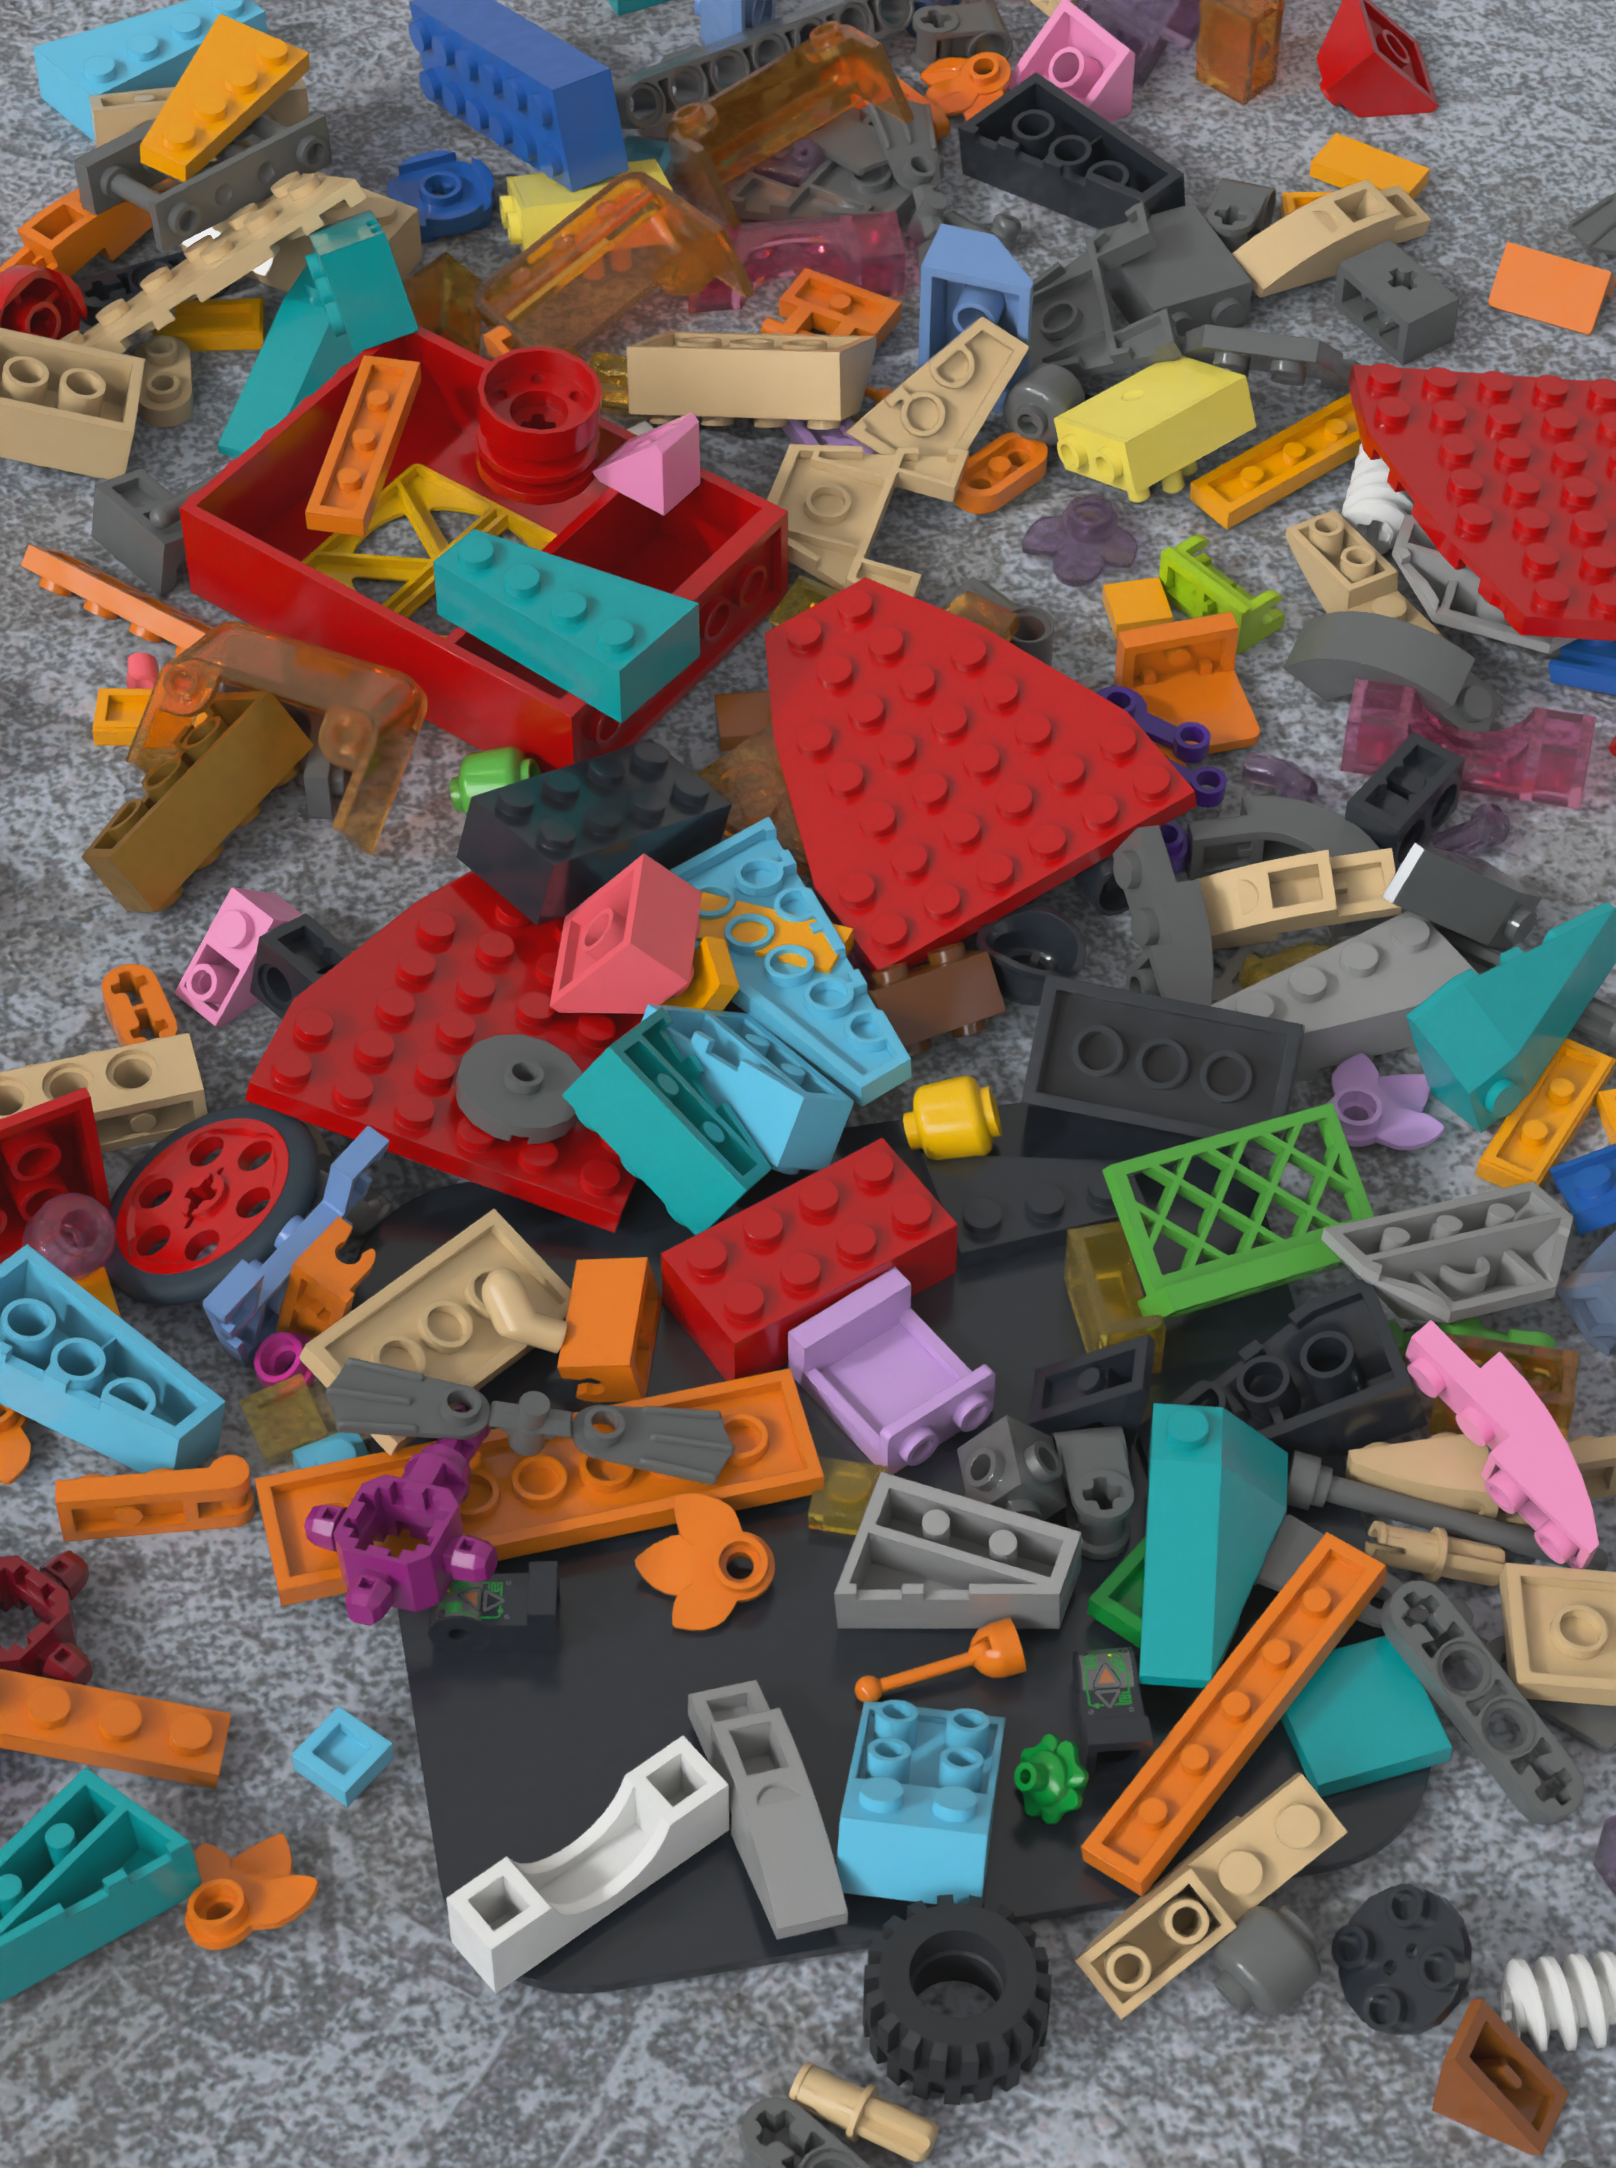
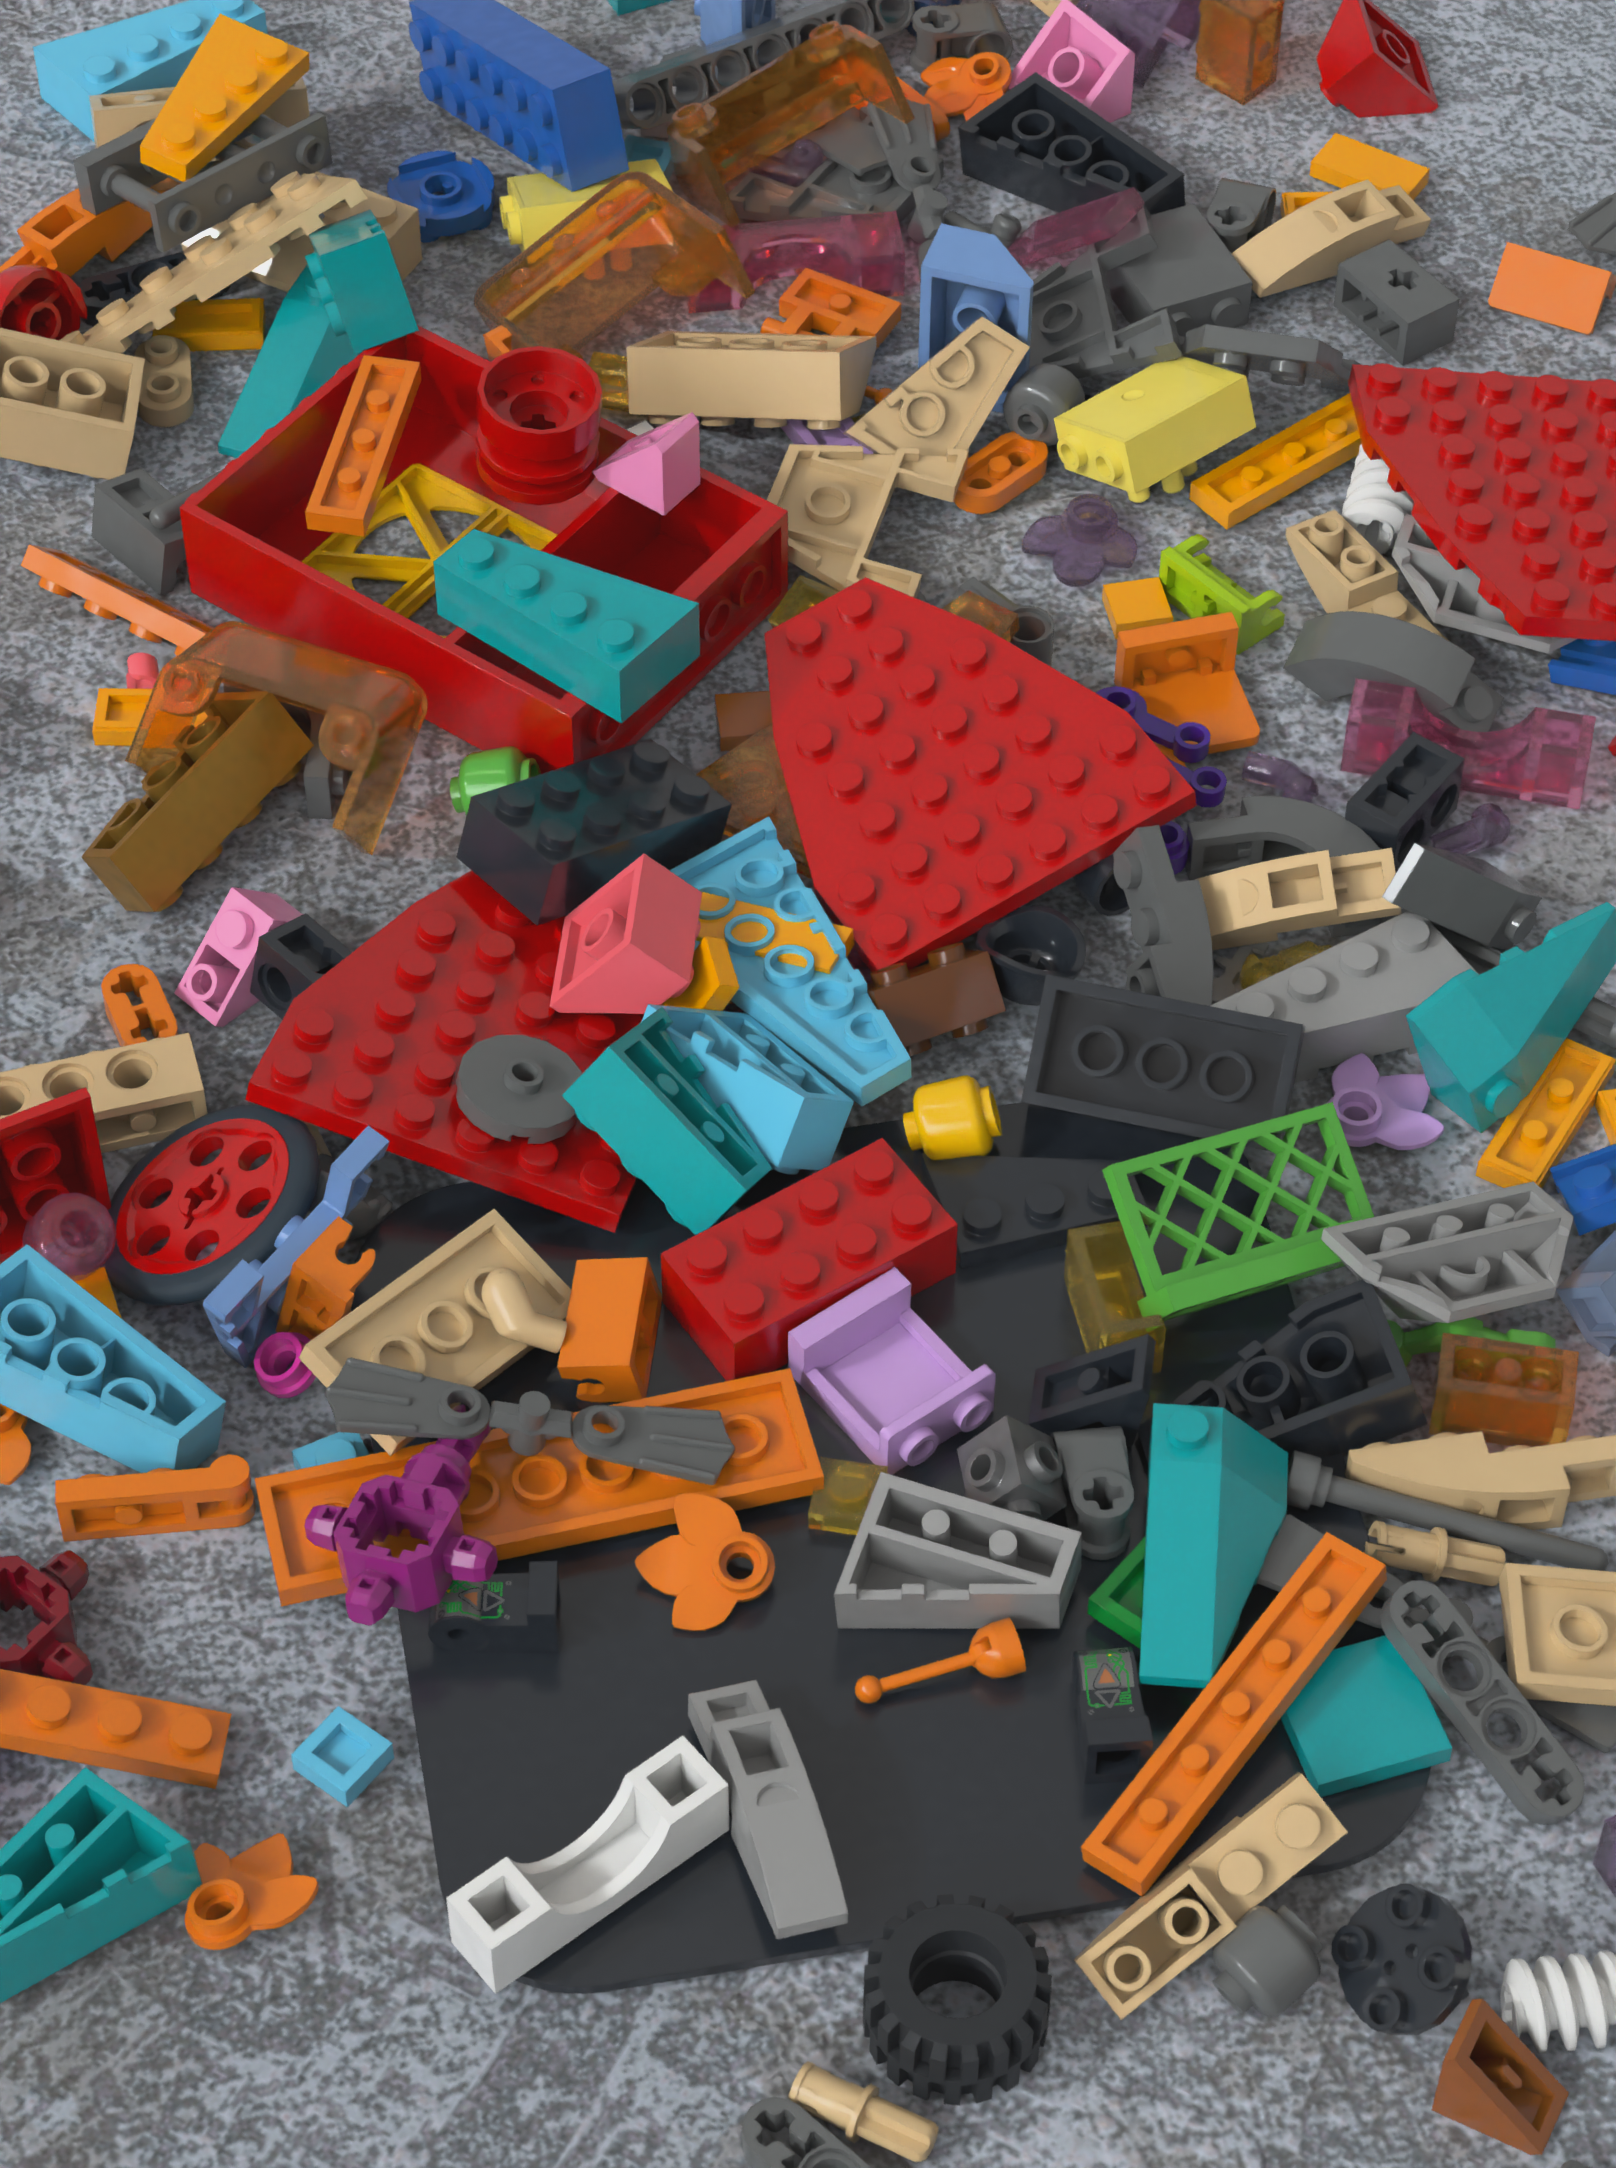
clear yellow plate [239,1373,329,1467] -> none
clear orange brick [402,251,485,355] -> none
medium azure slope [836,1700,1006,1904] -> none
green plant [1014,1734,1089,1824] -> none
bright pink slope [1403,1320,1599,1569] -> none
none -> clear pink tile [1007,187,1145,267]

